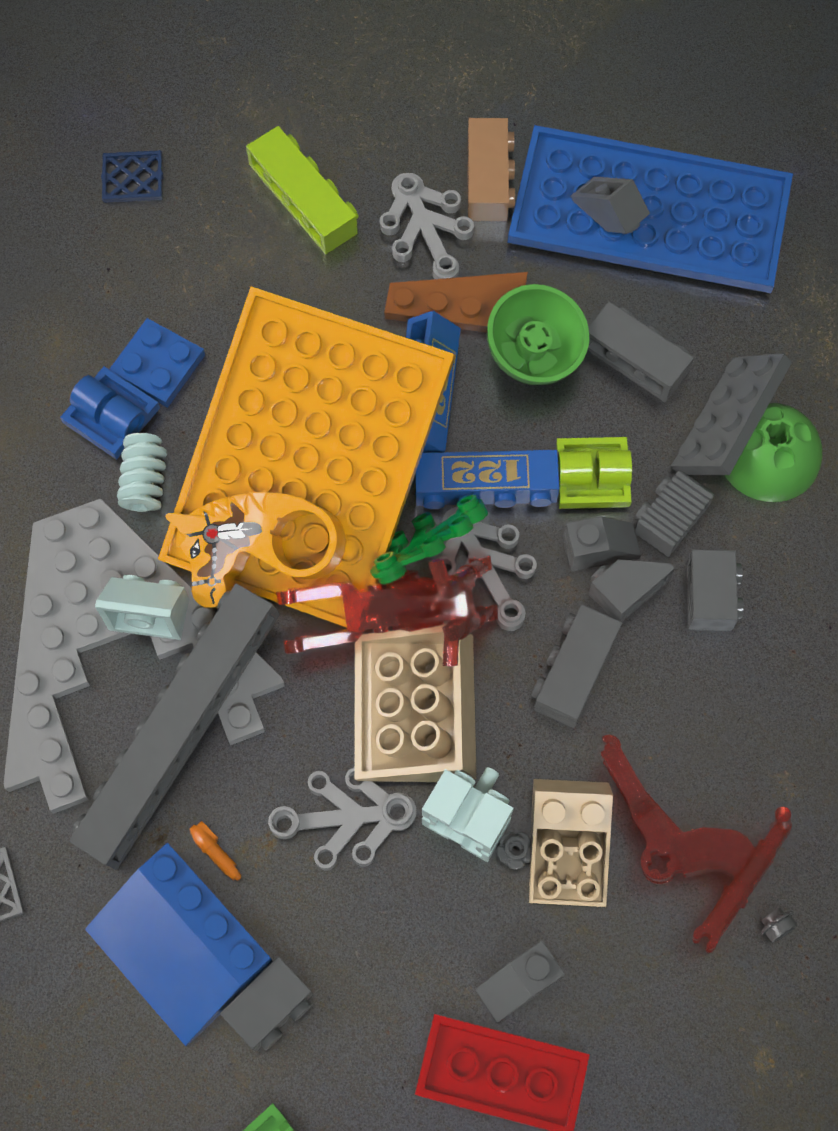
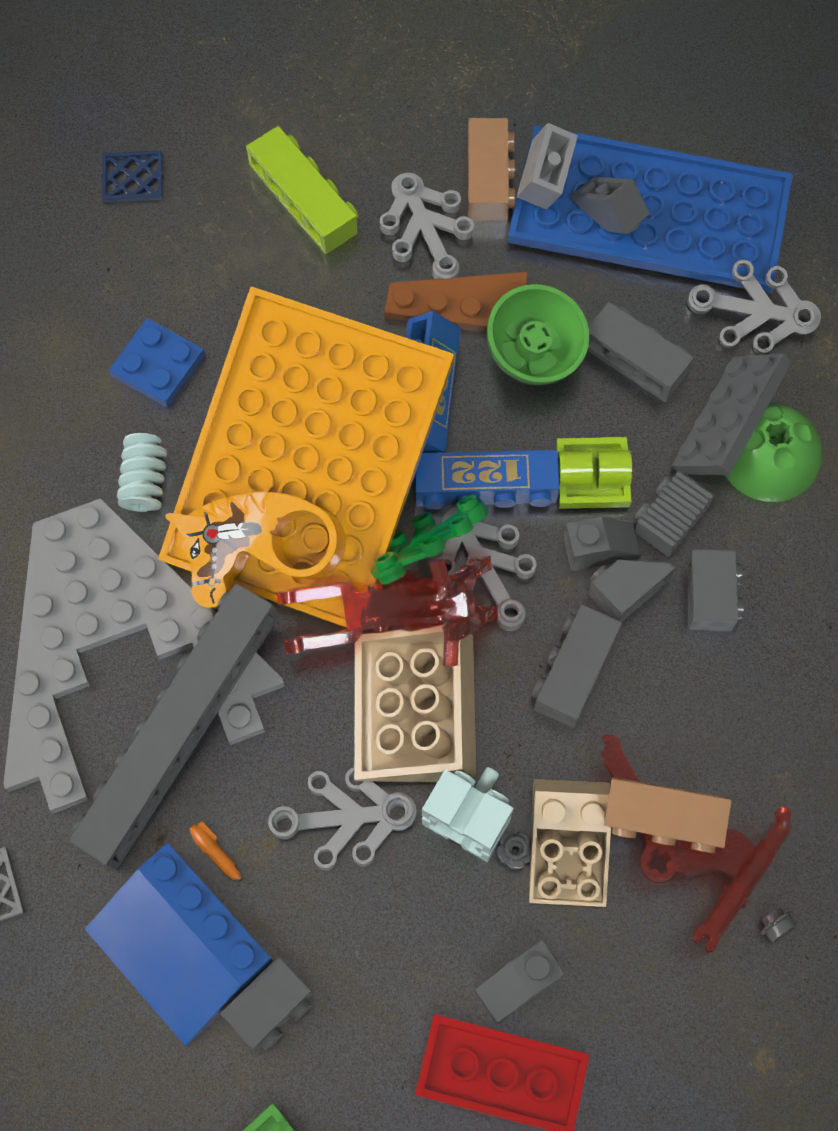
blue plate [60,366,160,460] -> none
light aqua slope [95,575,189,640] -> none
none -> light grey brick [517,123,578,209]
none -> medium nougat brick [604,777,732,853]
none -> light grey plant [687,260,821,355]

